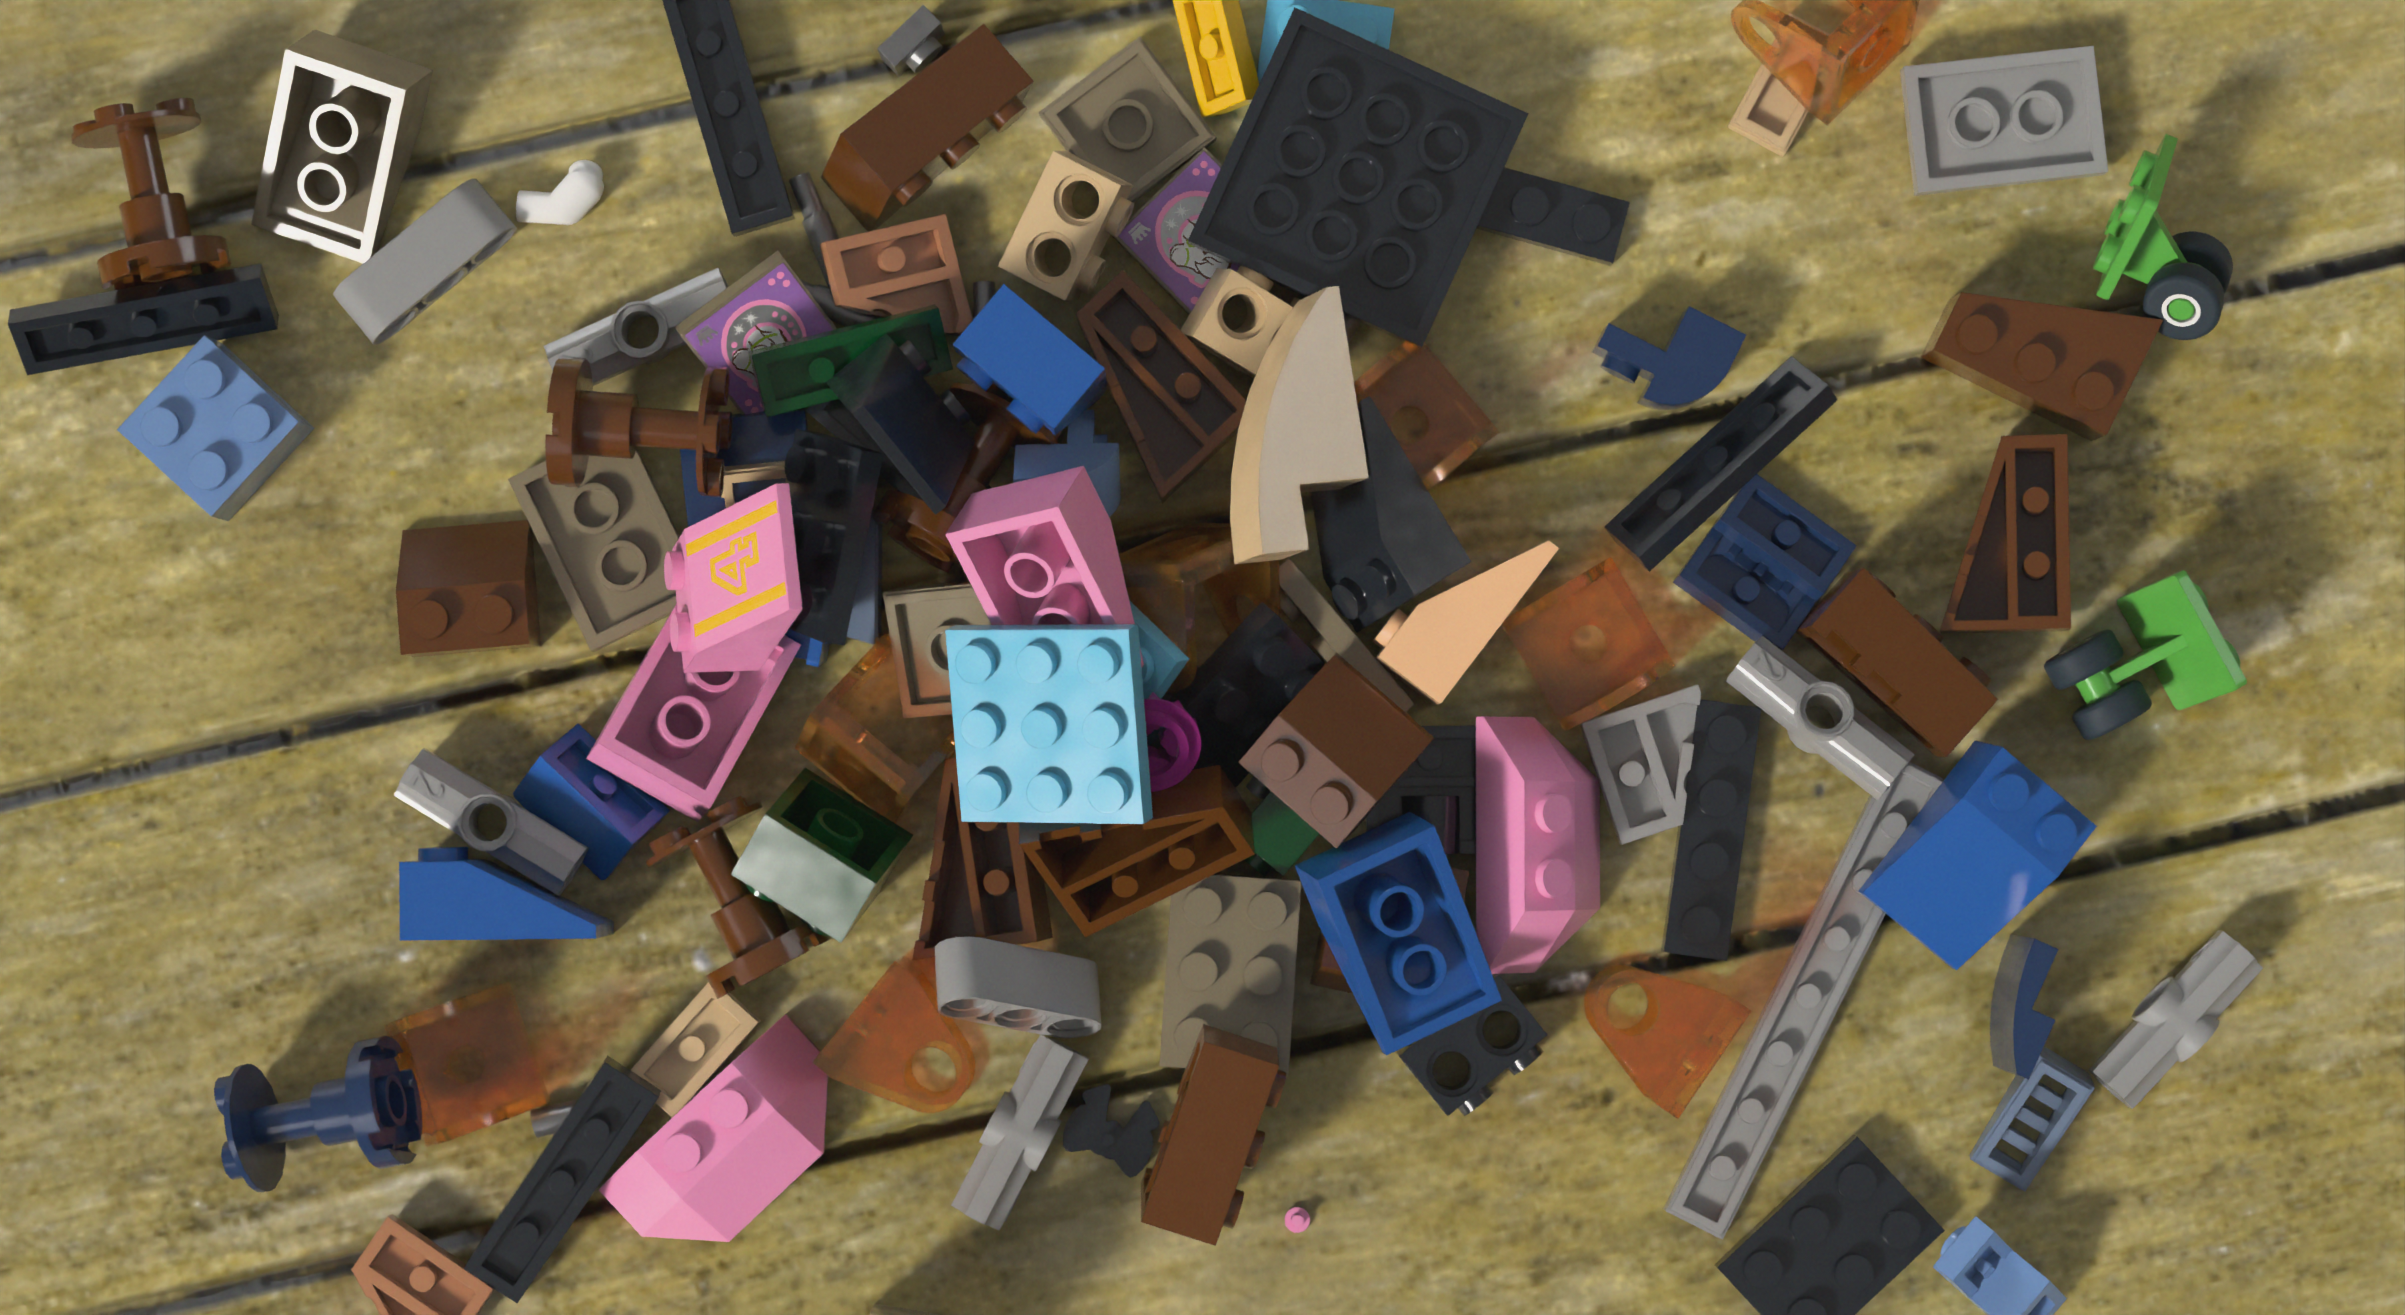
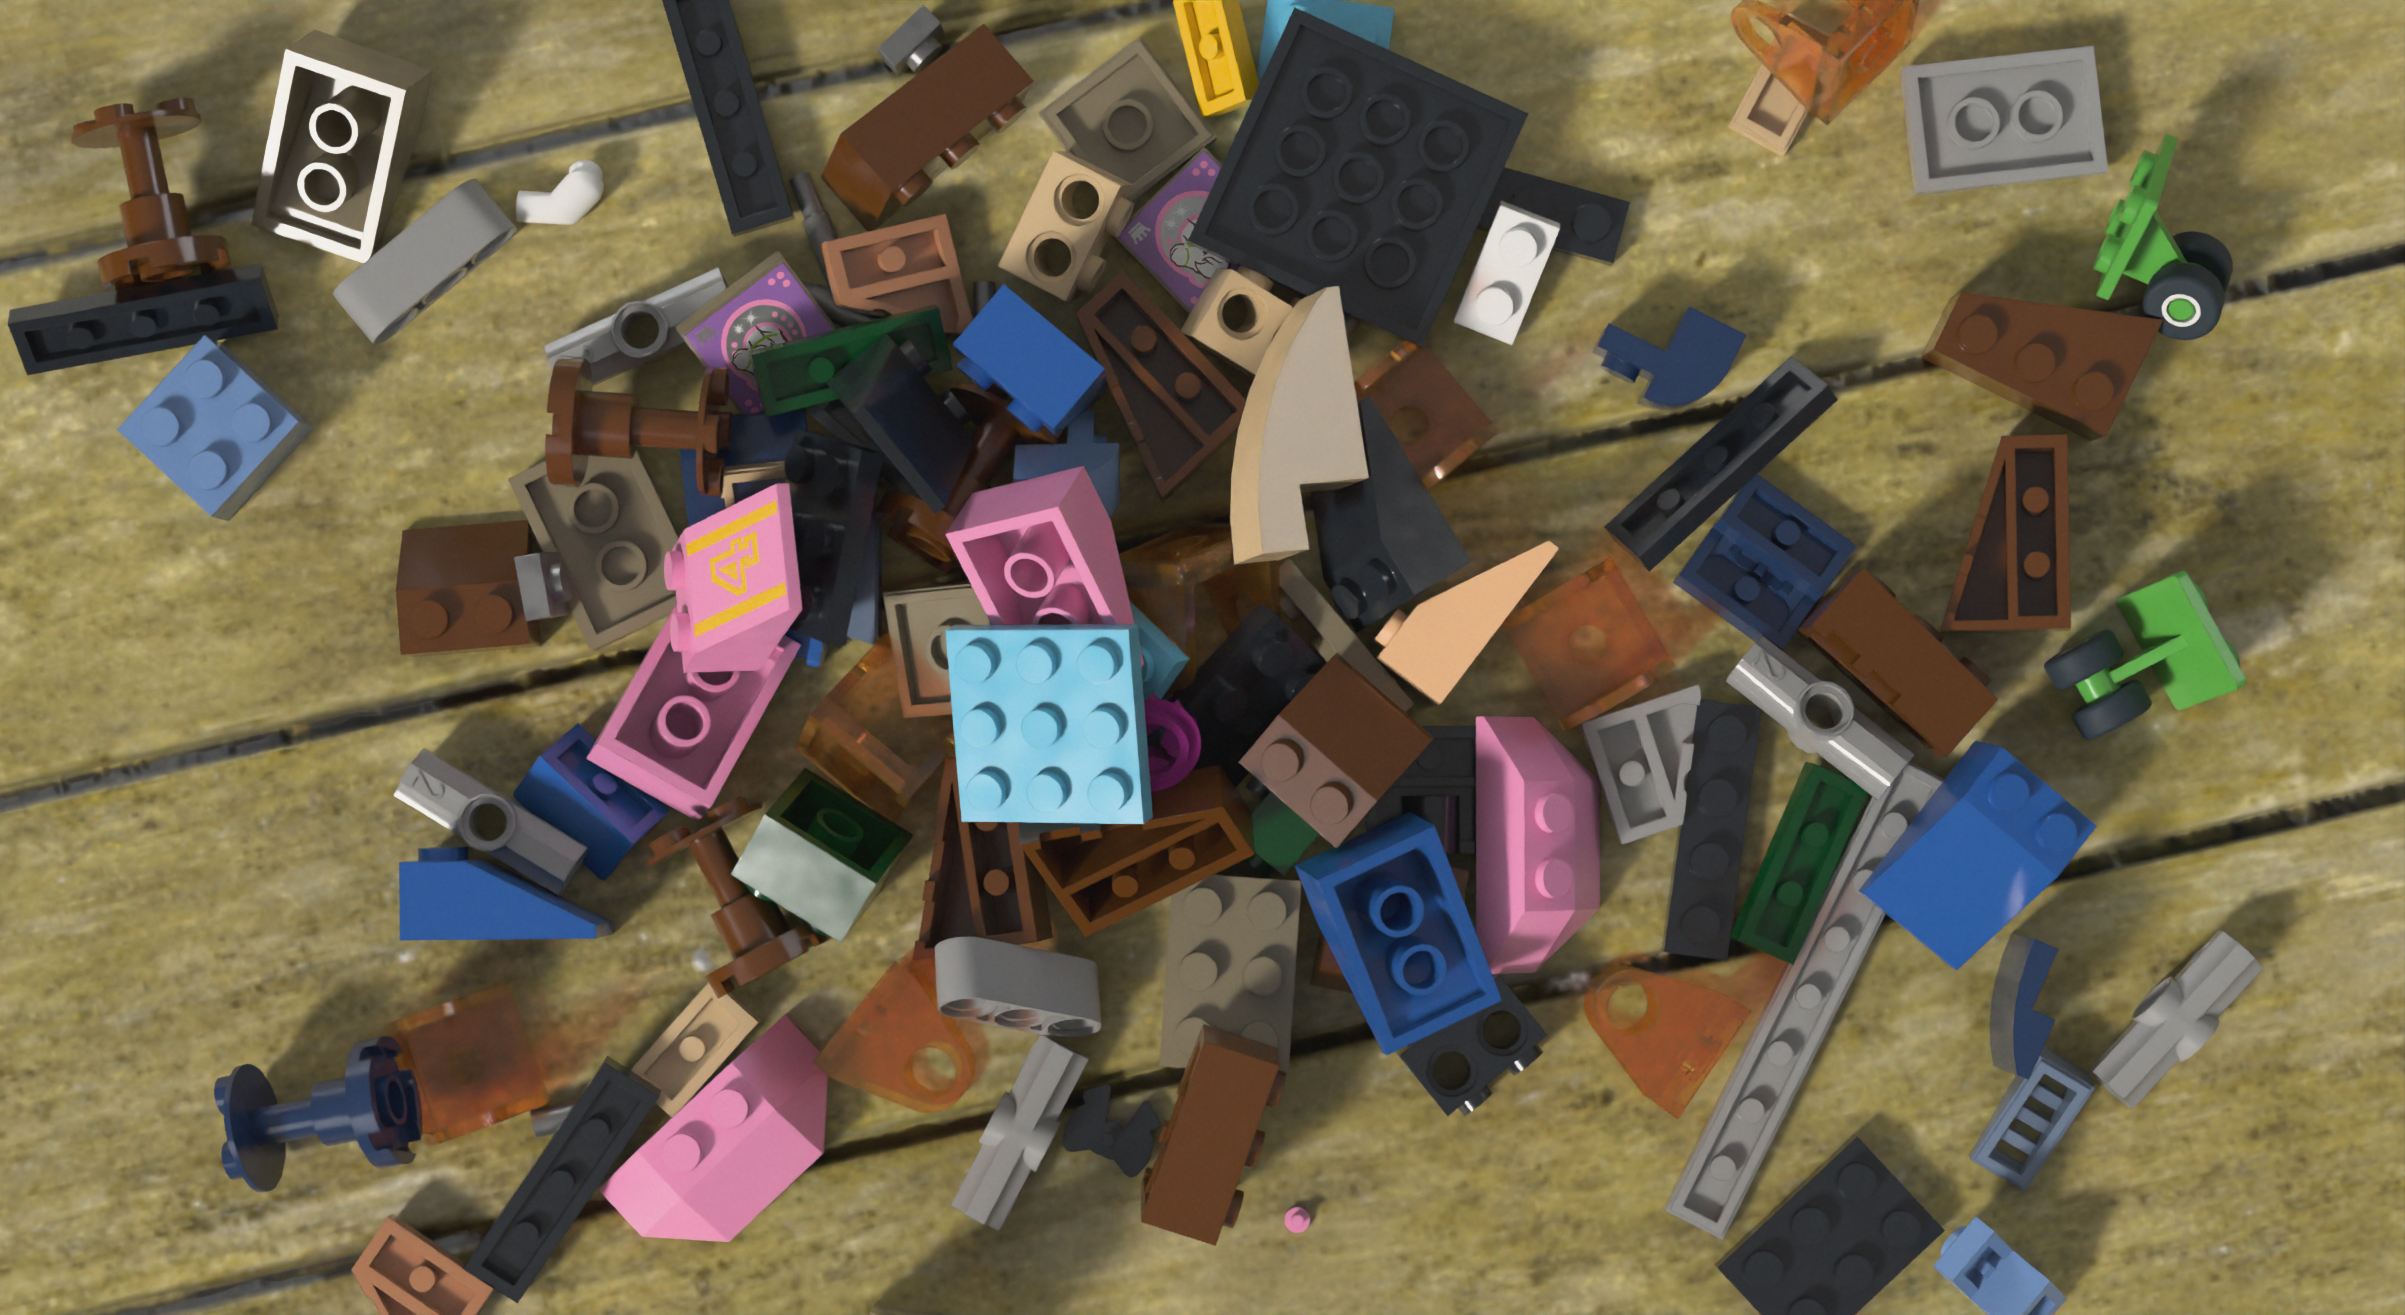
none -> flat silver plate [514,552,573,621]
none -> white plate [1453,201,1560,345]
none -> dark green plate [1730,762,1867,965]

